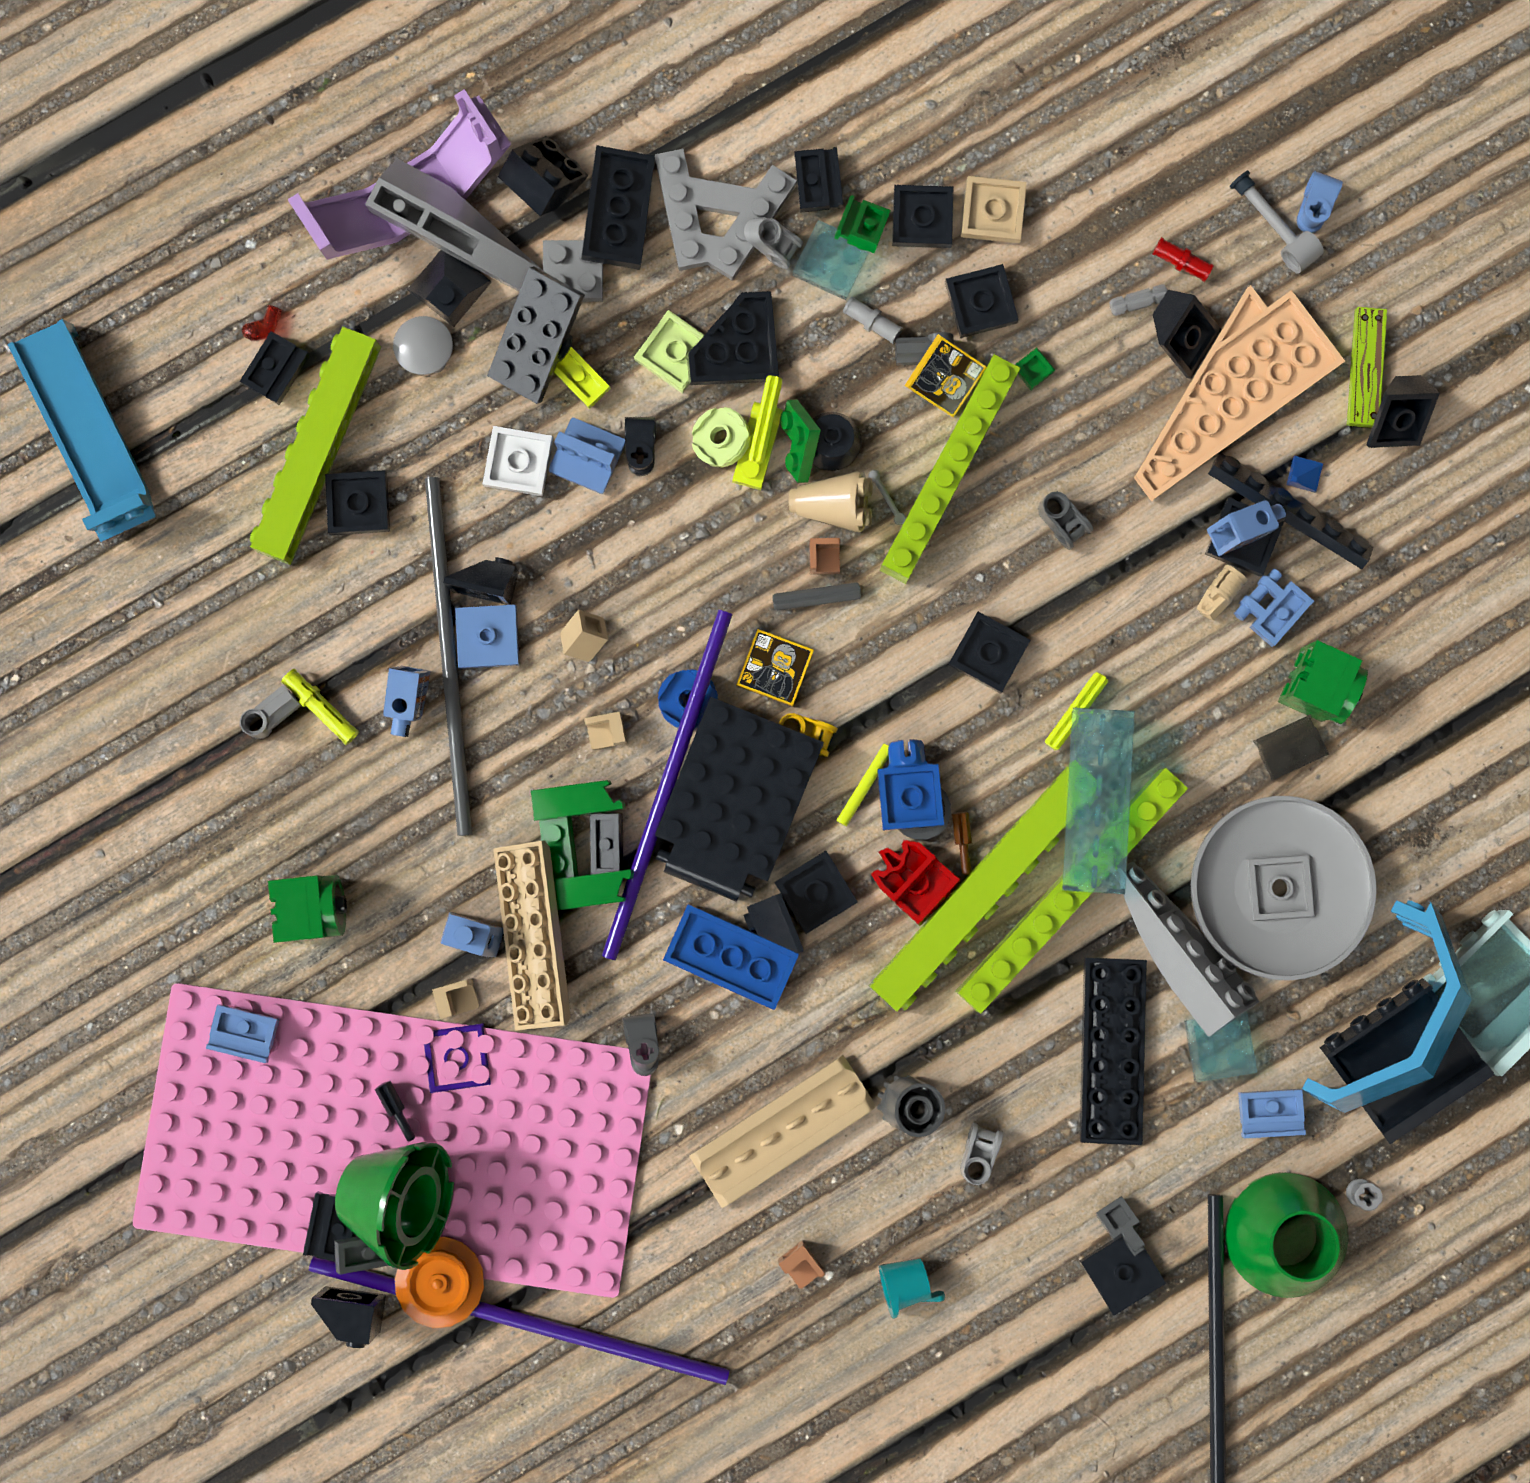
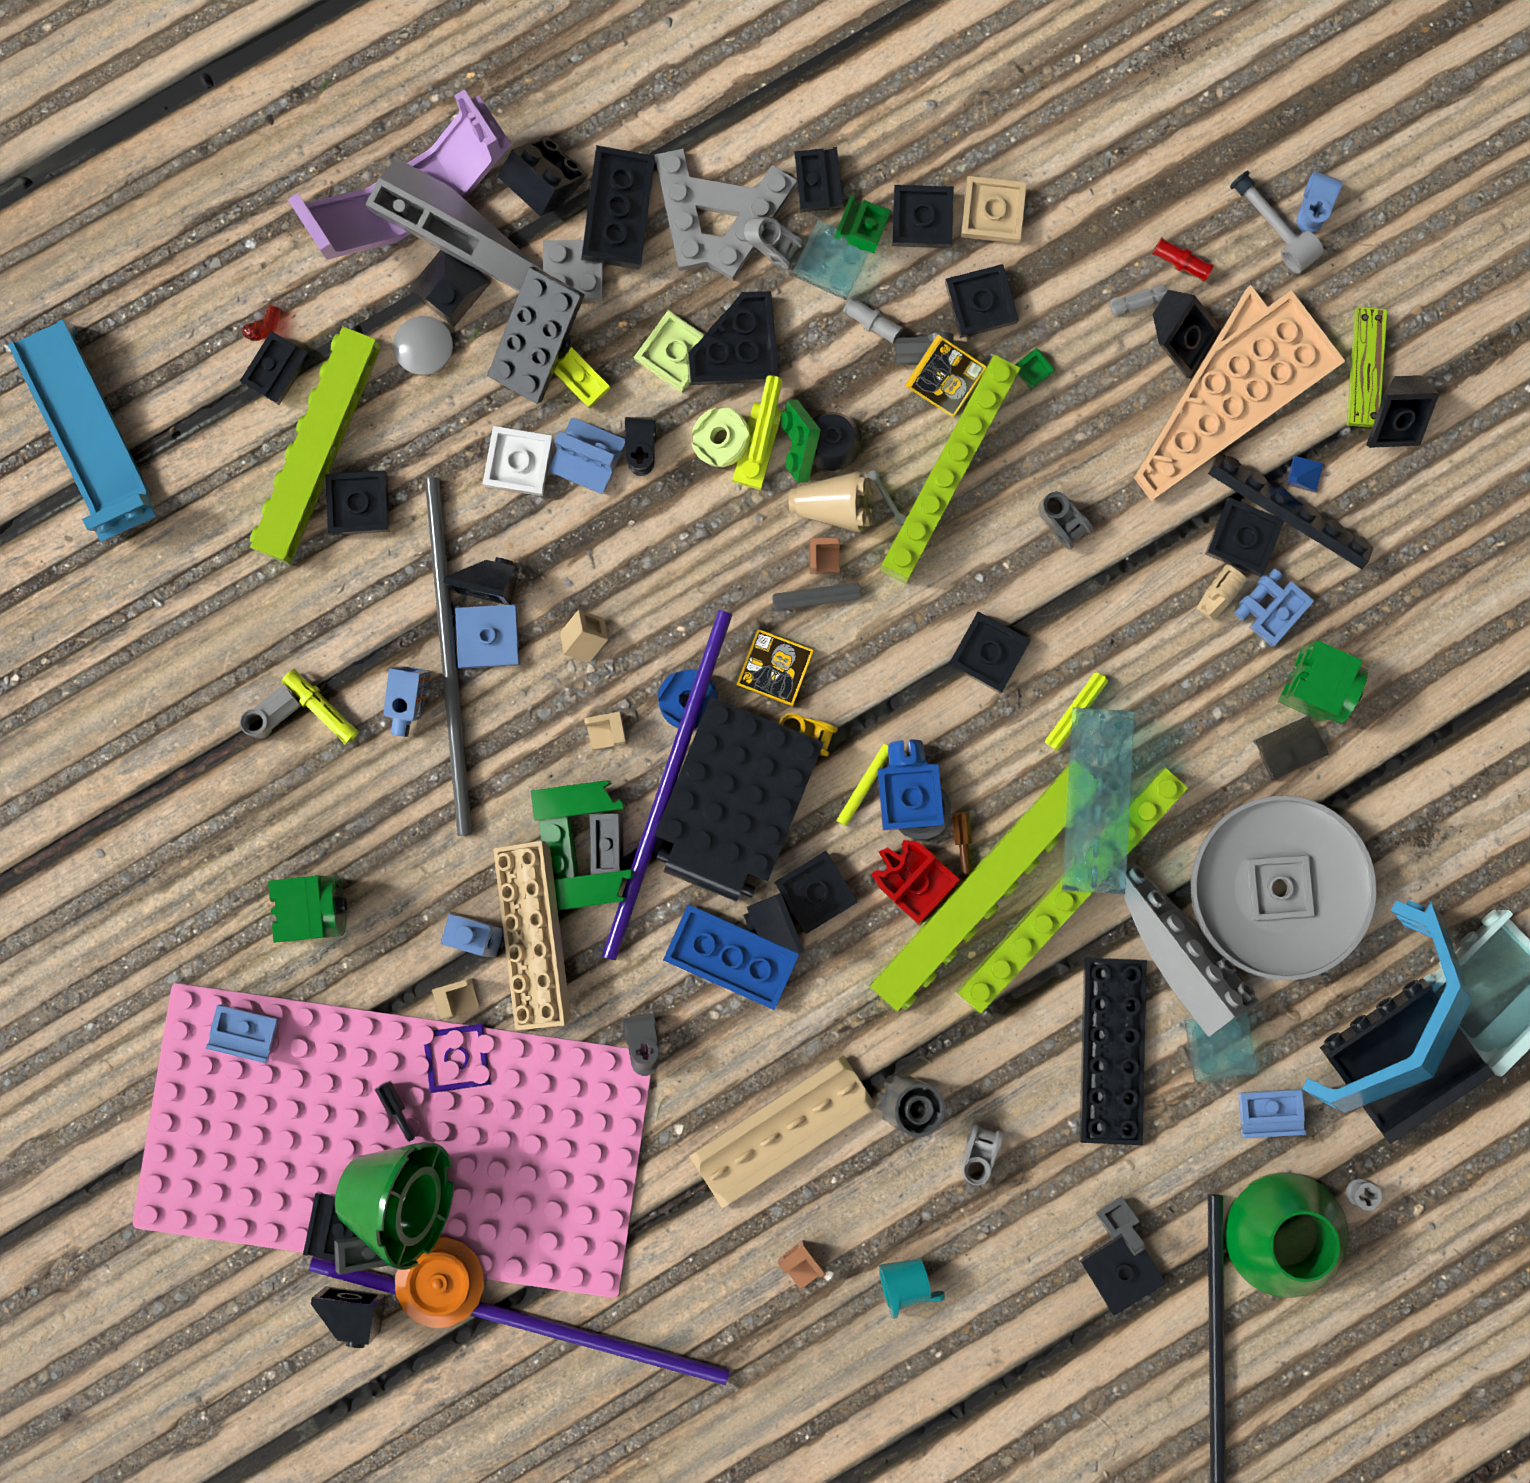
medium blue torso [1207,500,1286,556] -> none

